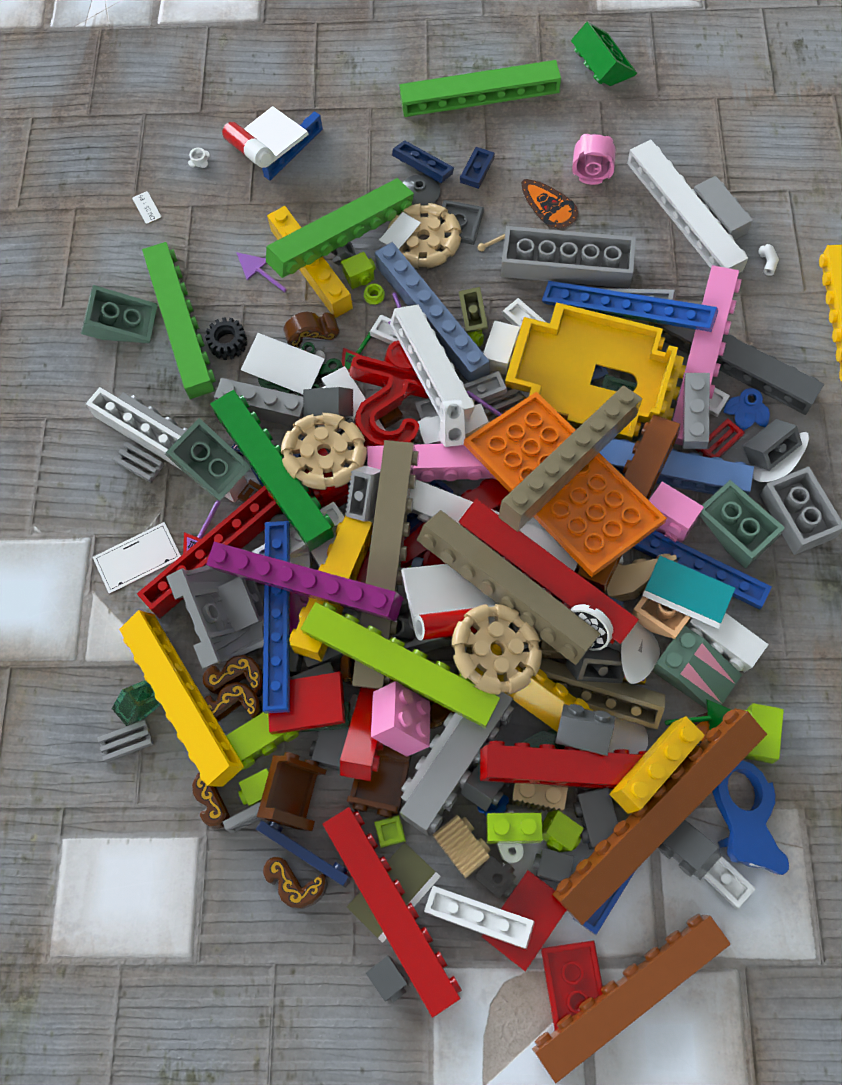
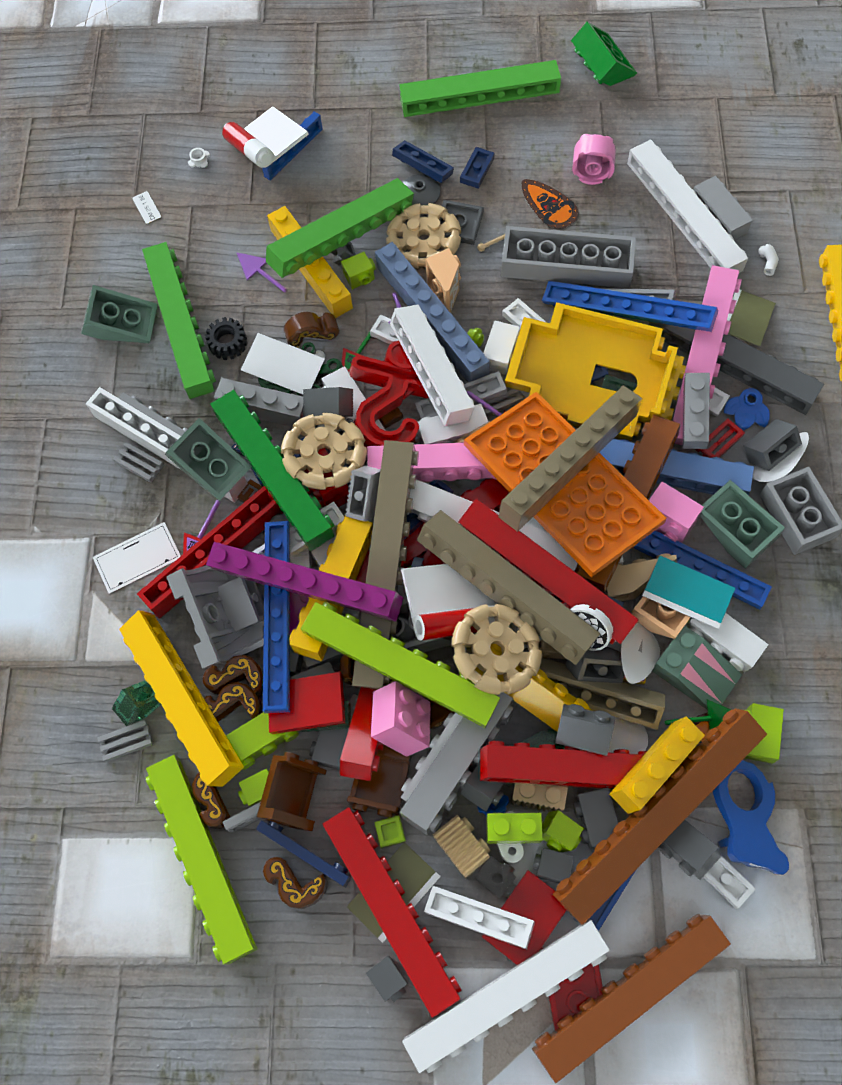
lime plate [364,283,385,305] -> none
white sticker [379,212,421,249] -> none
white leg [439,400,465,447] -> none
olive slope [459,287,488,333] -> none
none -> lime brick [146,755,258,964]
none -> white brick [402,919,610,1073]
none -> light nougat slope [425,248,461,313]
none -> olive sticker [727,289,776,346]

